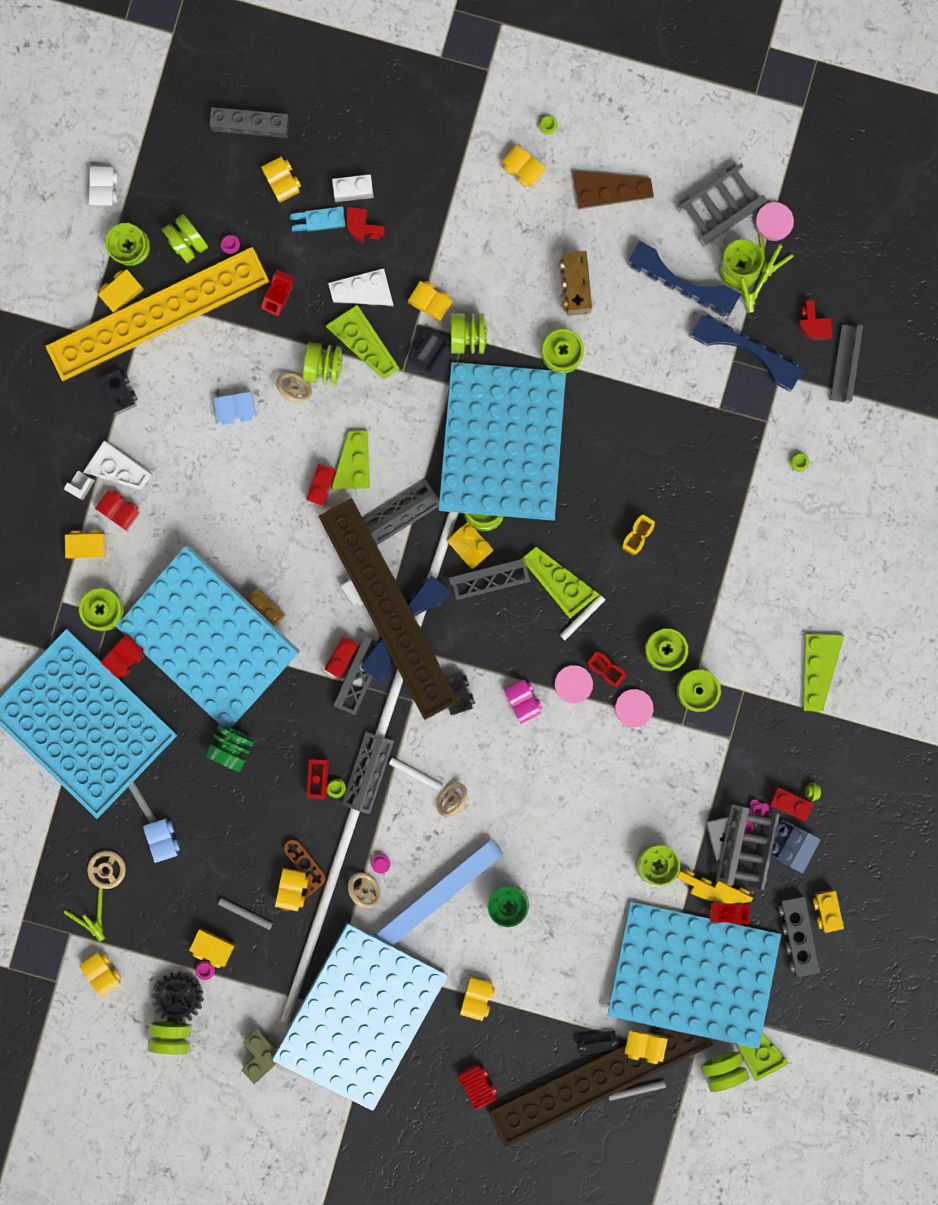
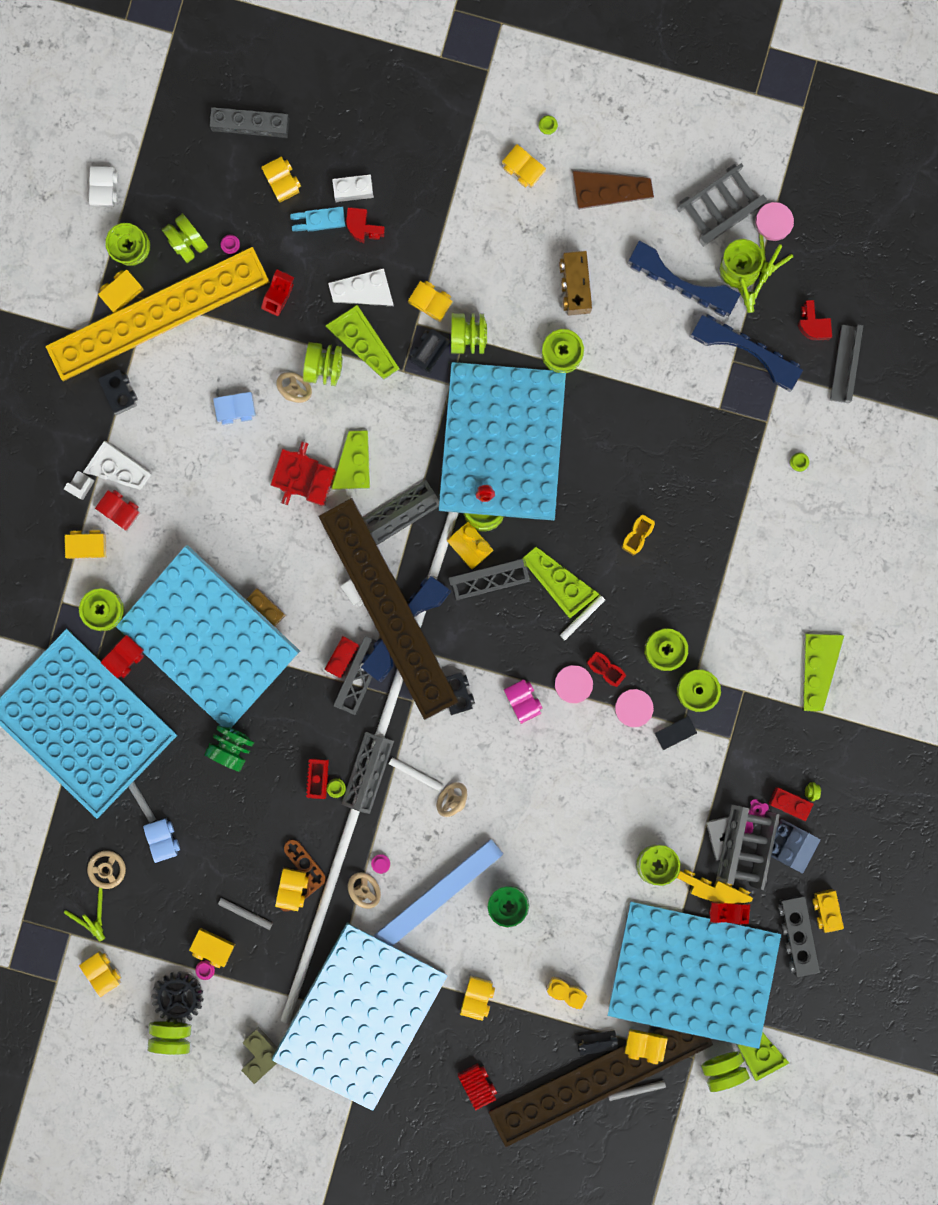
none -> red plate [271,441,319,505]
none -> red plate [476,485,495,502]
none -> yellow brick [546,977,587,1009]
none -> black tile [654,716,697,750]

